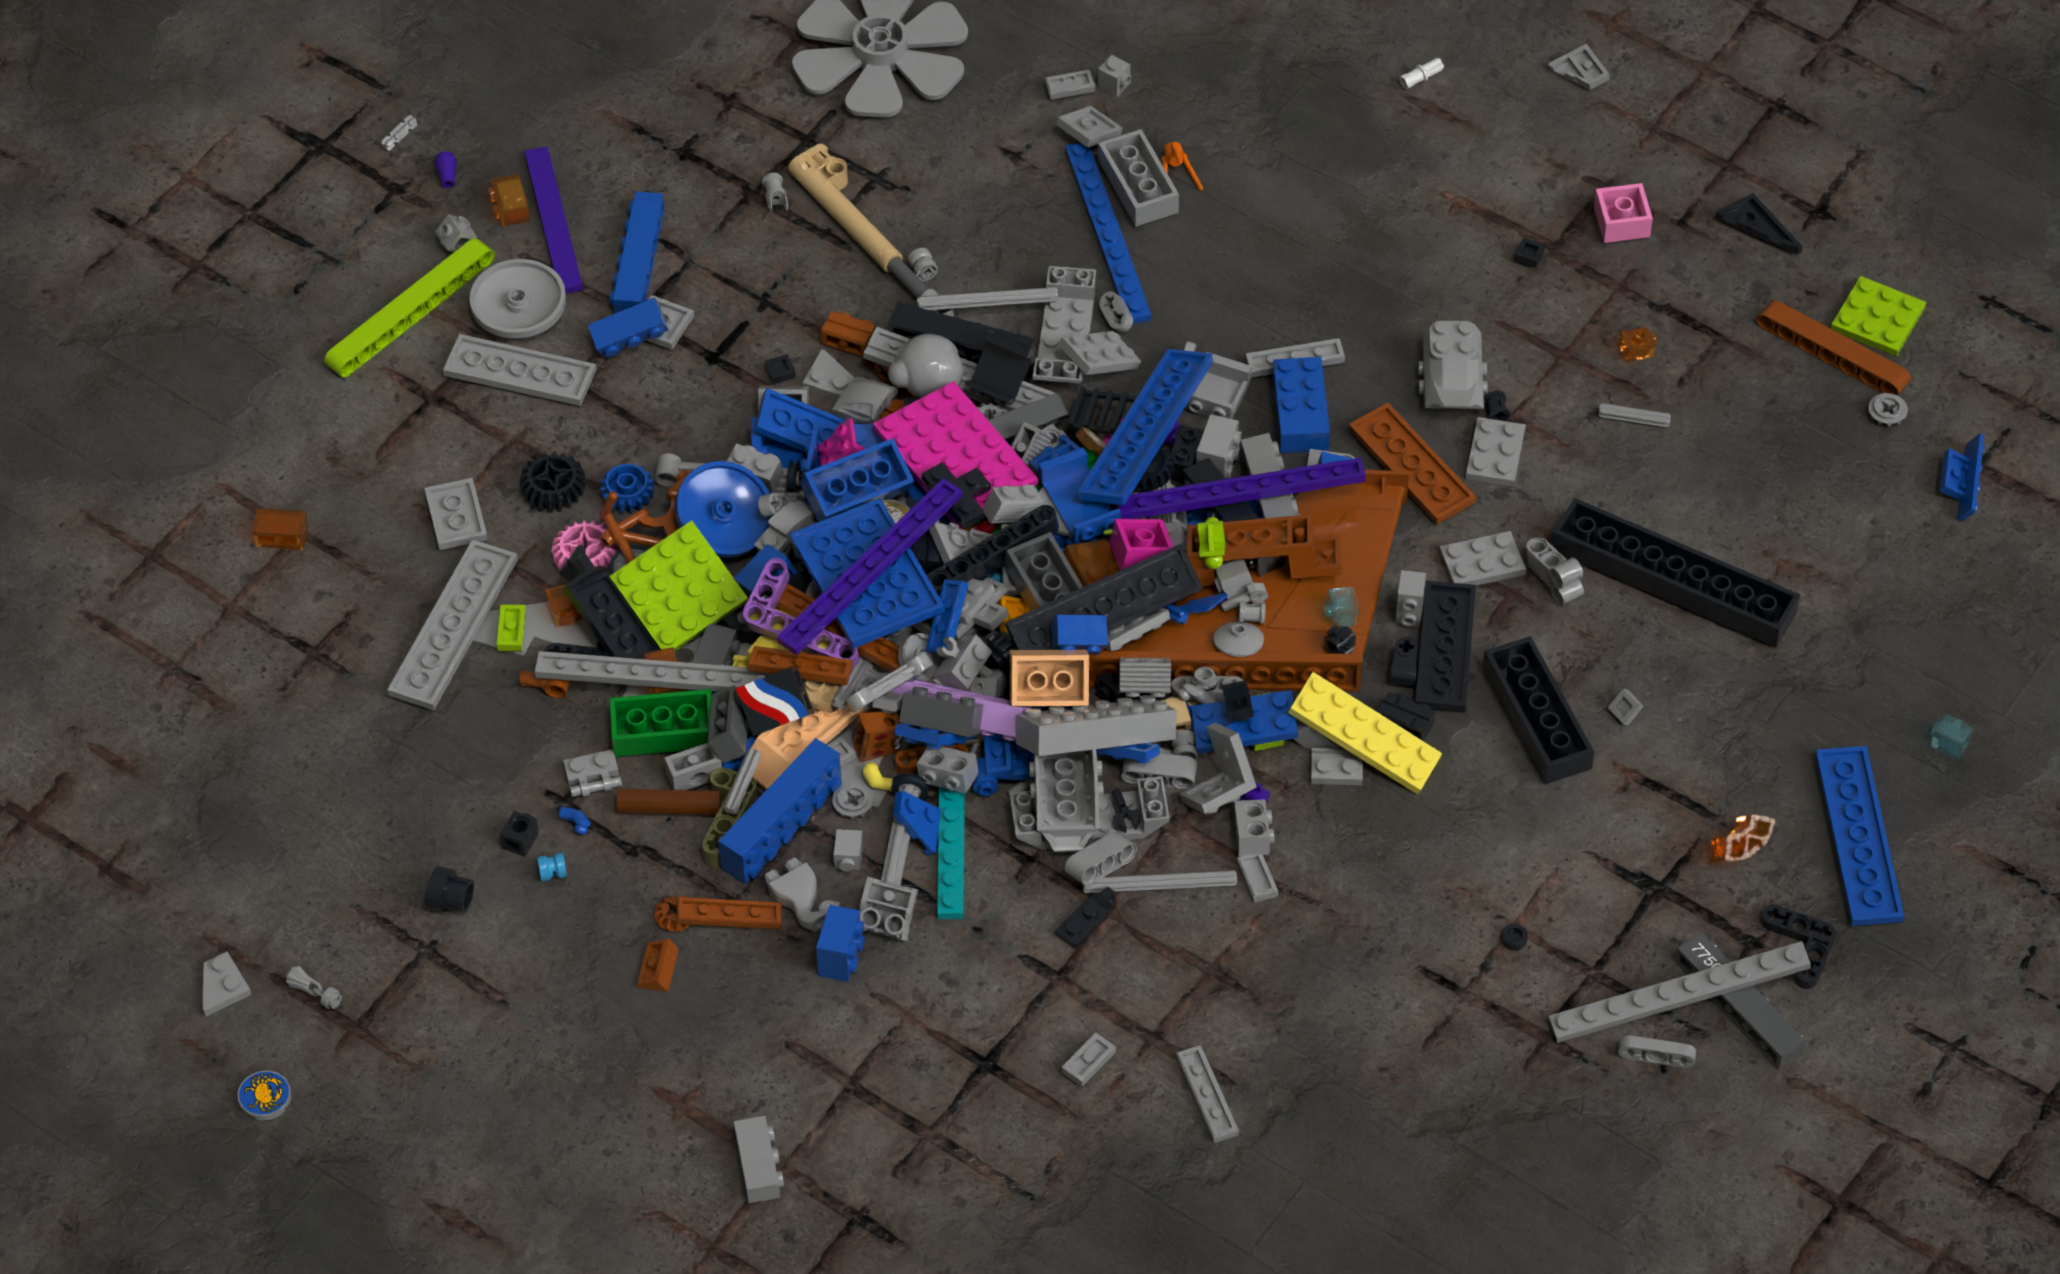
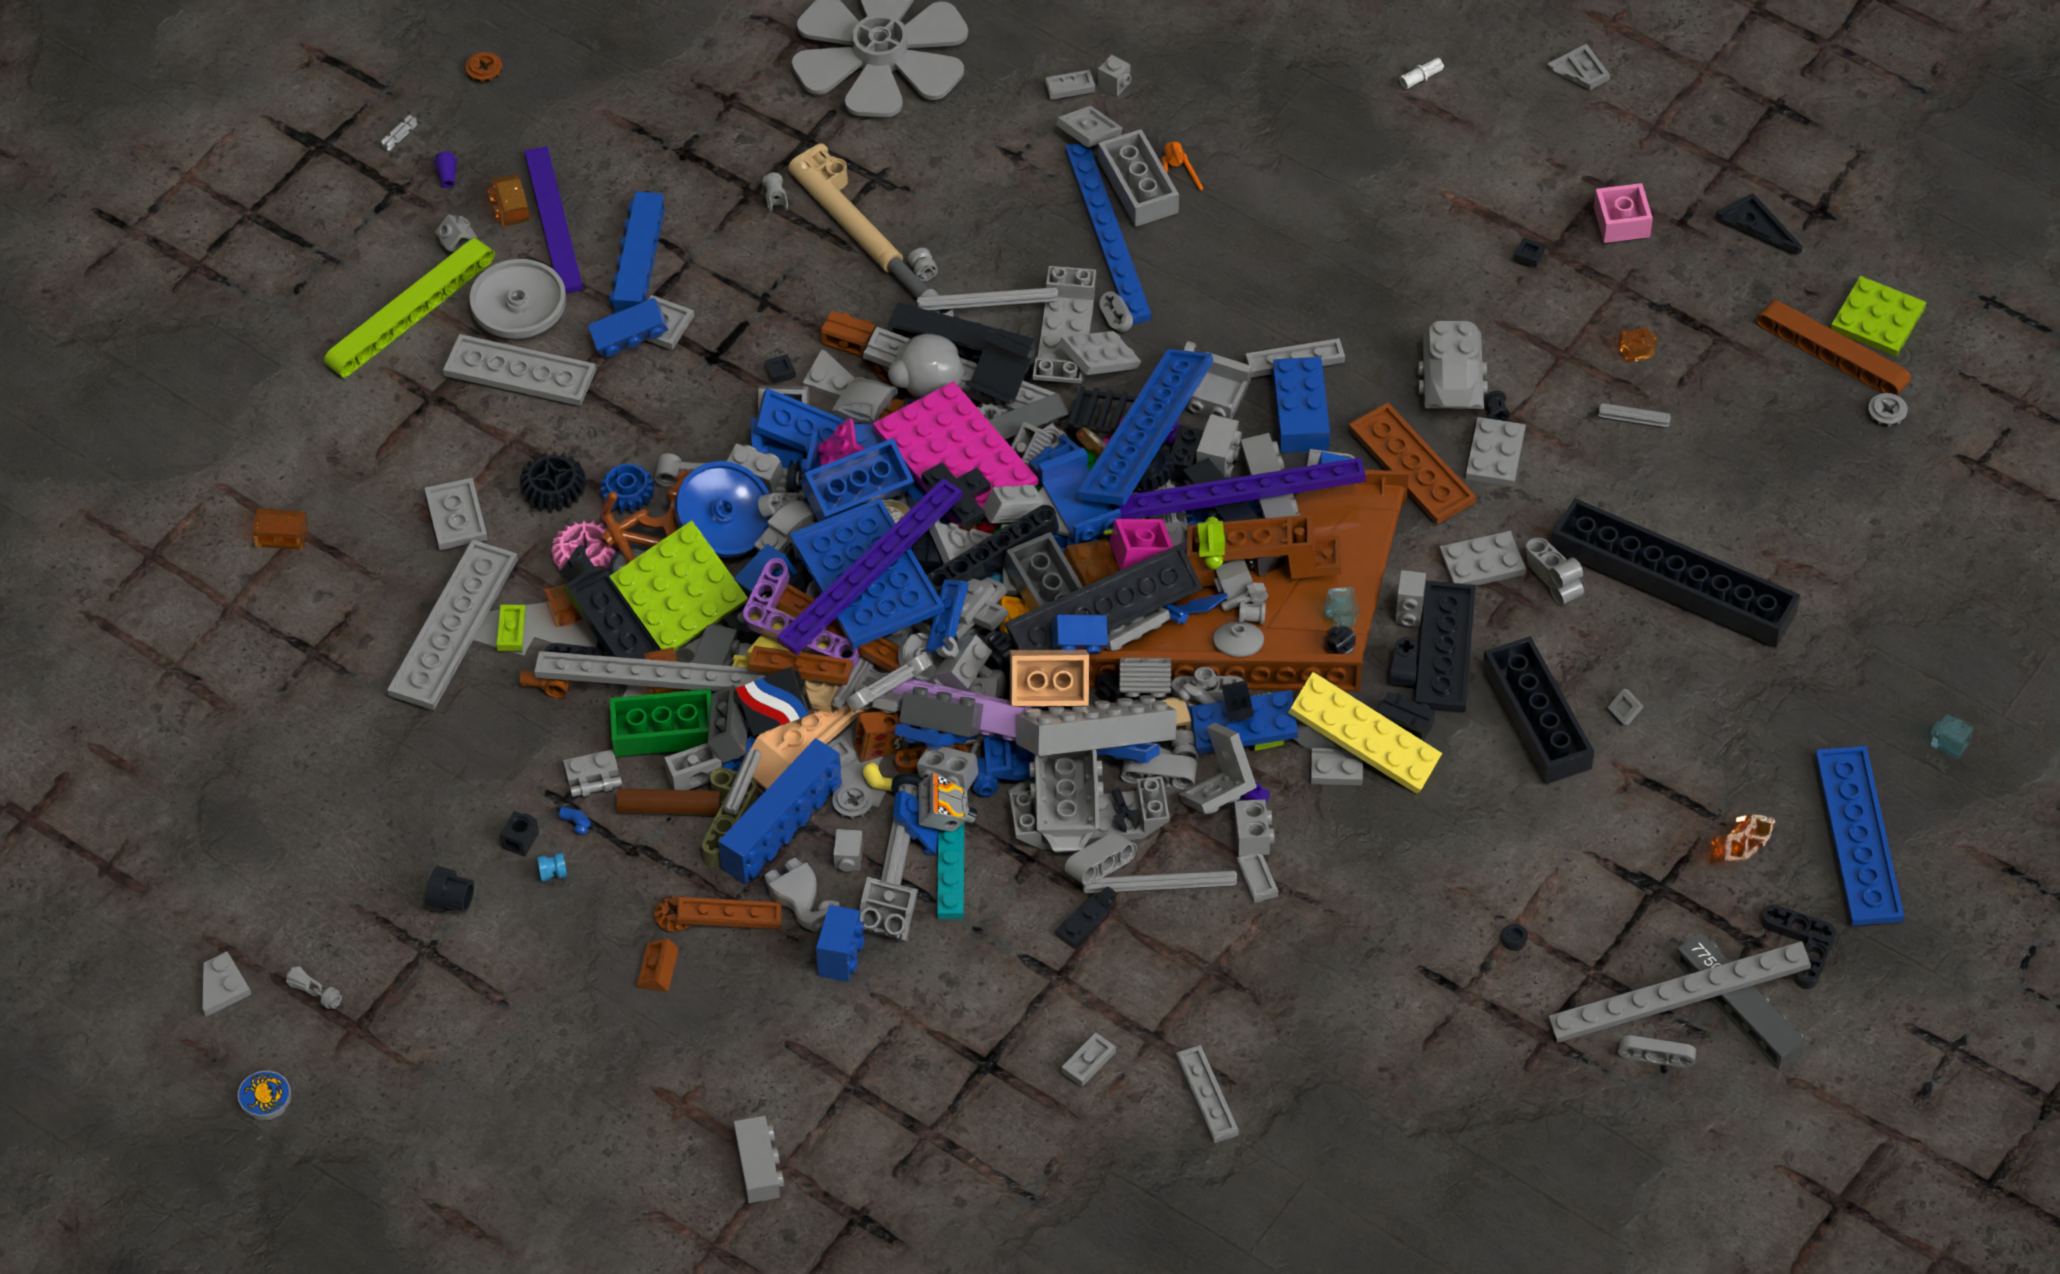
blue bracket [1939,433,1985,521] -> none
none -> dark orange gear [465,52,503,83]
none -> light grey torso [919,772,977,832]

